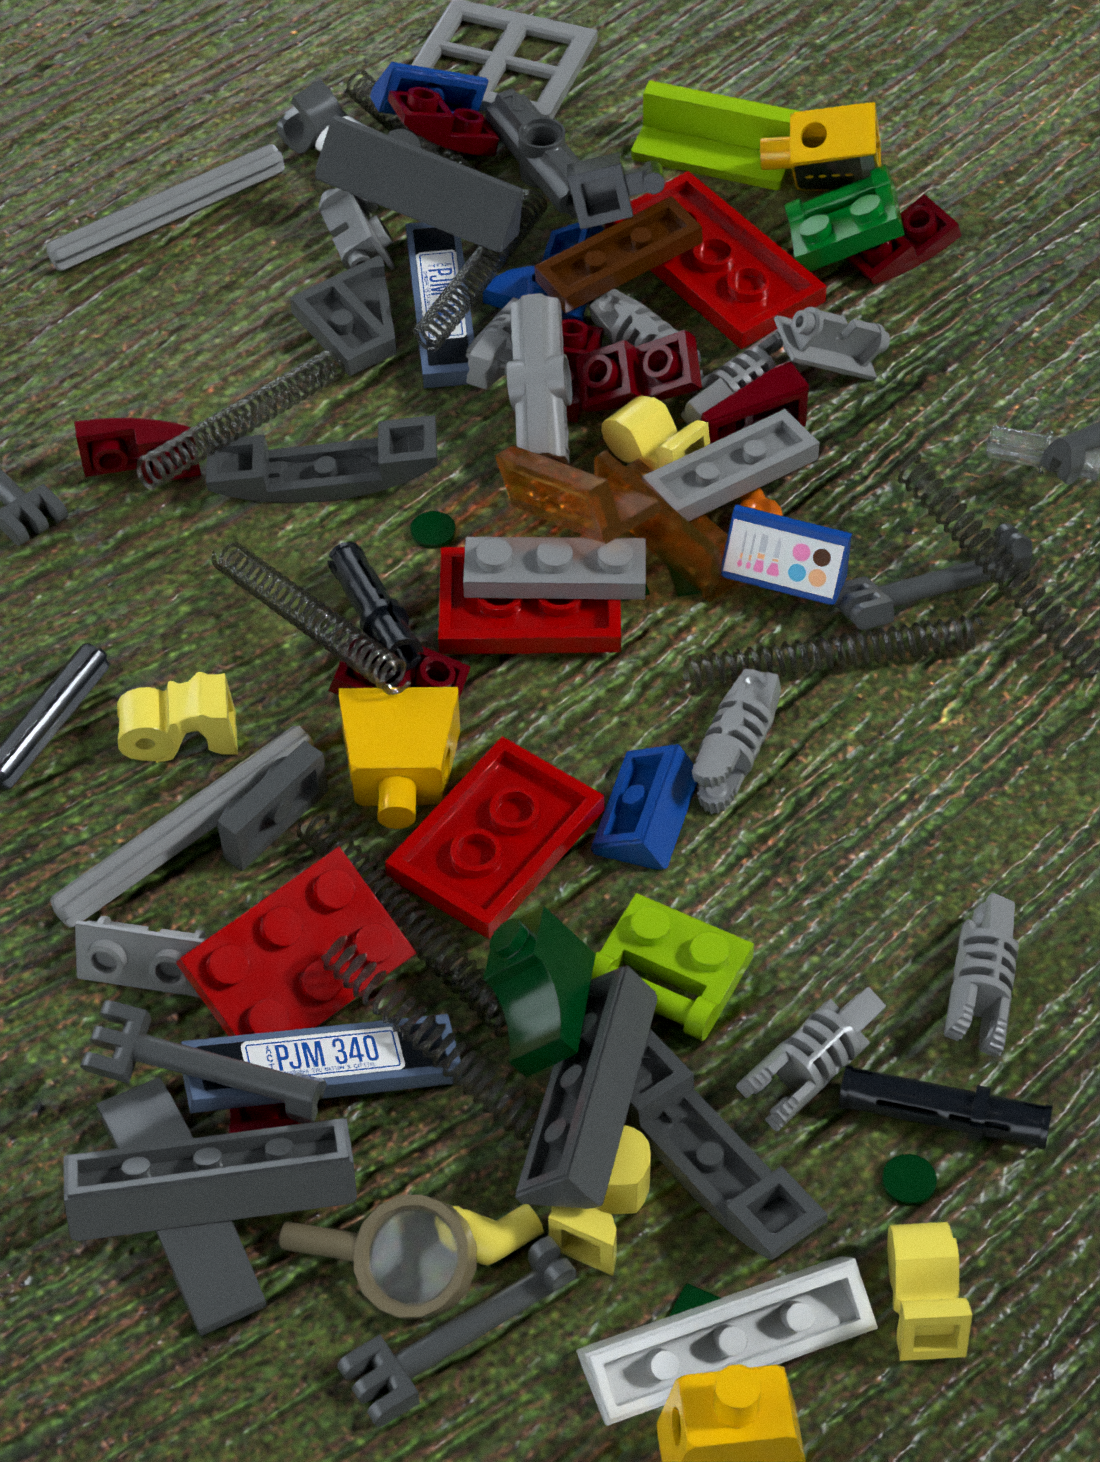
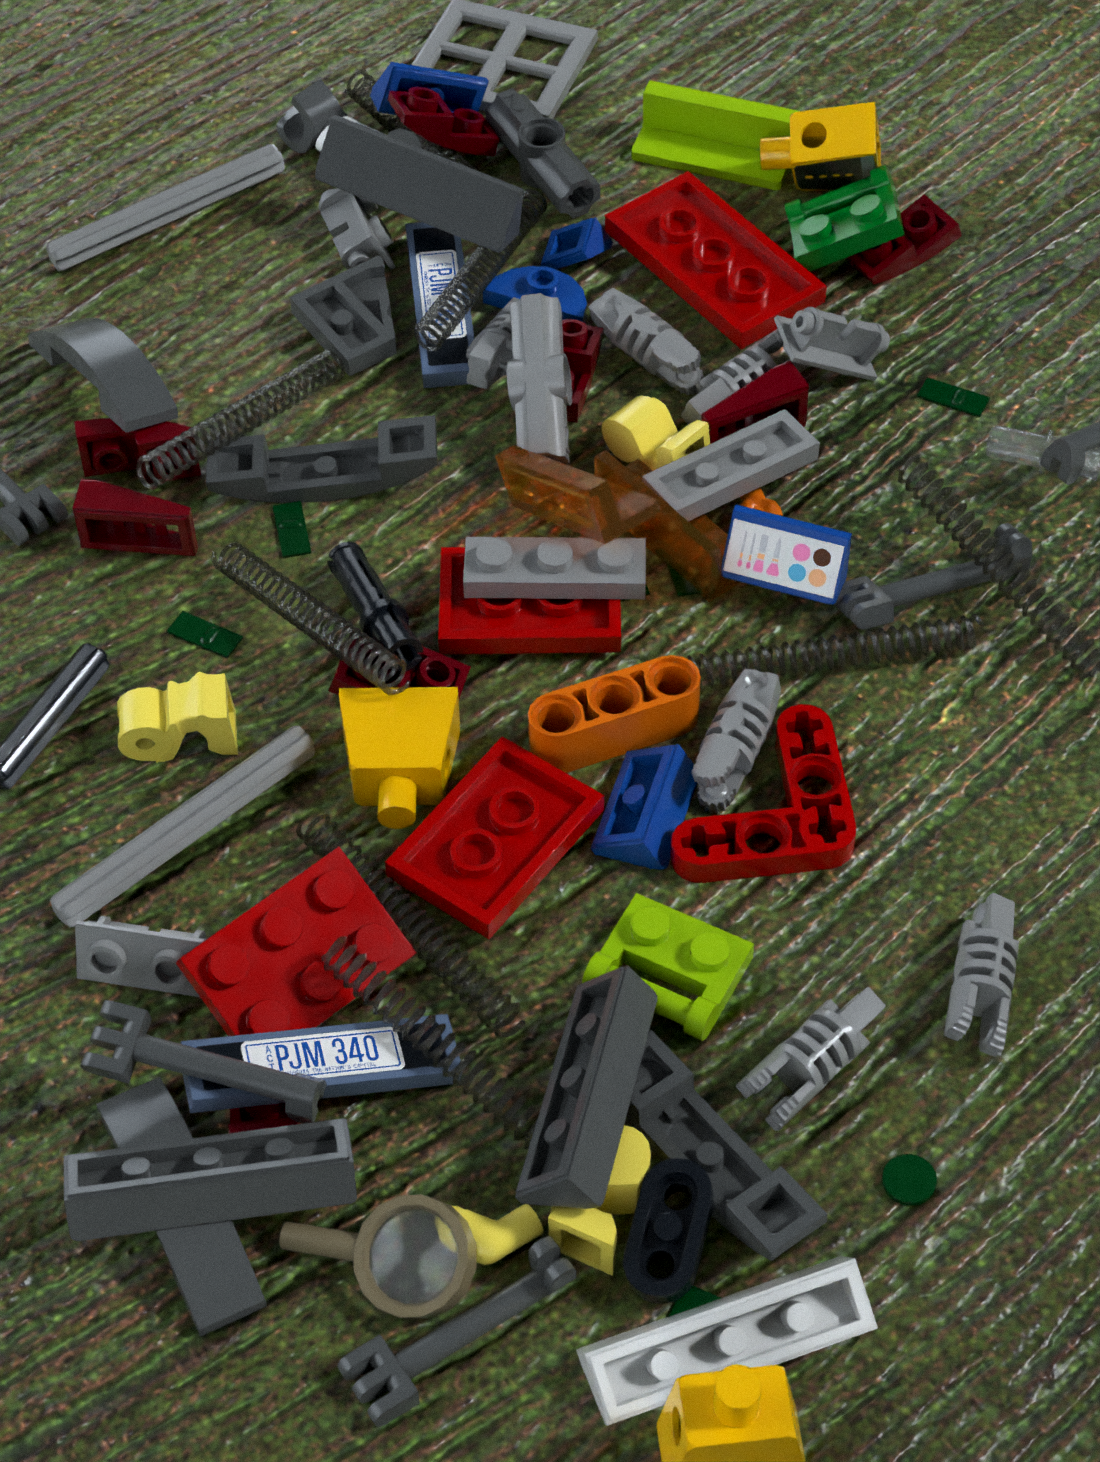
dark grey plate [217,741,329,871] -> none
dark green piece [410,511,456,549] -> none
dark green arch [483,906,596,1077] -> none
reddish brown plate [534,196,703,314] -> none
black brick [567,152,665,230] -> none
dark red slope [576,330,702,412] -> none
black pin [838,1065,1053,1150] -> none
light yellow leg [887,1222,973,1361] -> none
none -> dark grey slope [28,317,178,433]
none -> dark red slope [72,478,198,556]
none -> dark green piece [166,611,243,658]
none -> dark green piece [272,501,312,558]
none -> orange beam [528,655,701,773]
none -> black plate [623,1158,714,1304]
none -> red beam [671,704,856,883]
none -> dark green piece [917,377,990,417]

